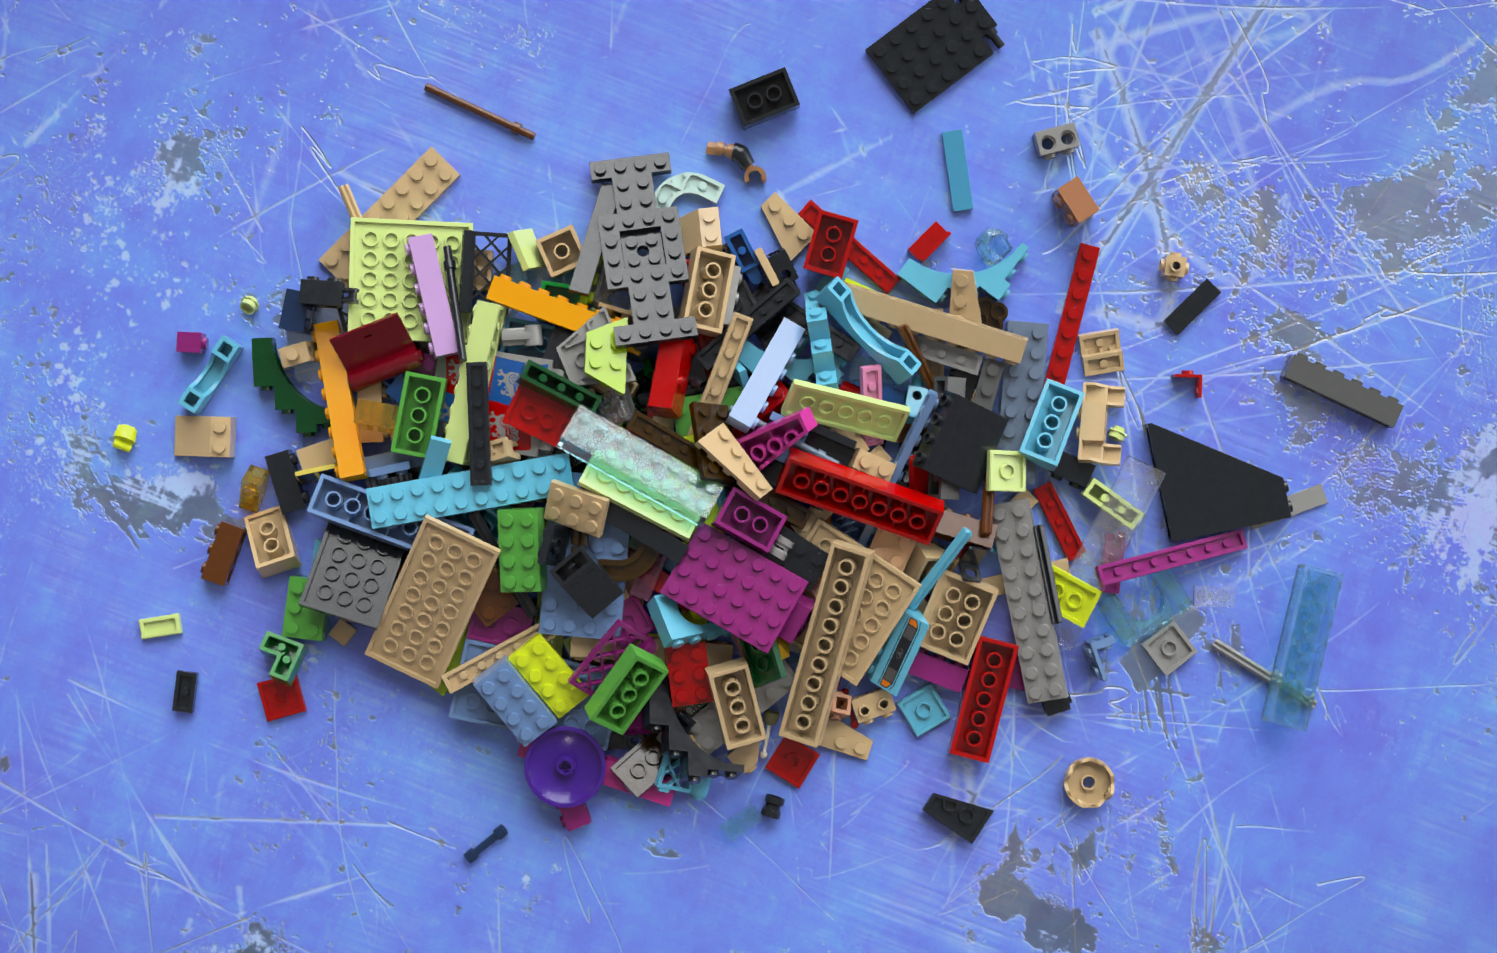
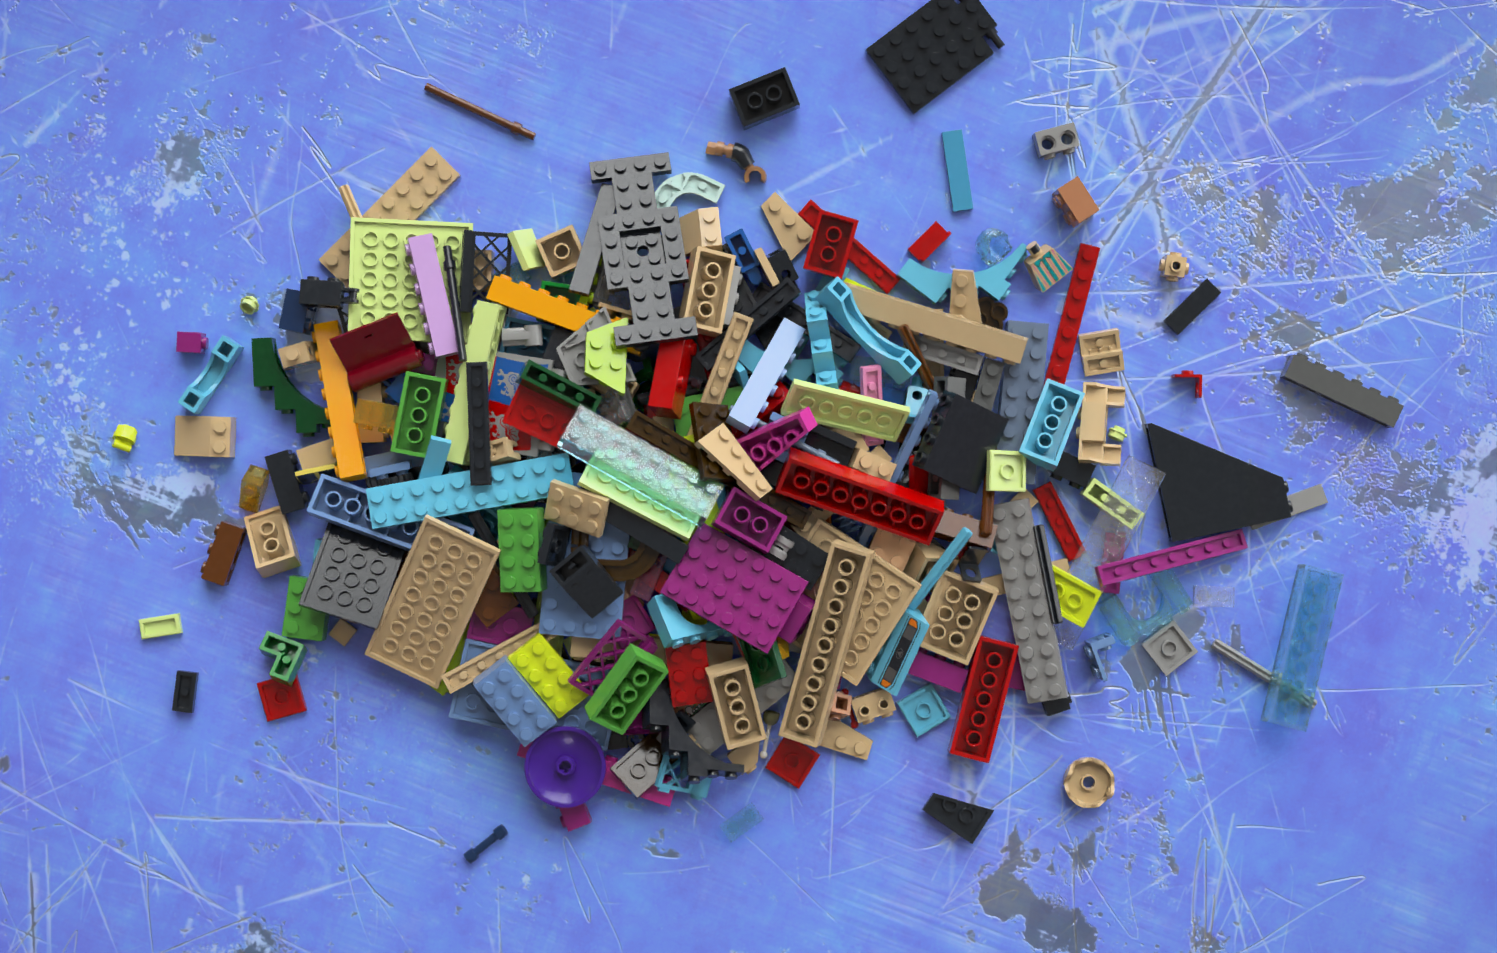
black wheel [760,794,785,819] -> none
none -> torso [1024,241,1073,293]

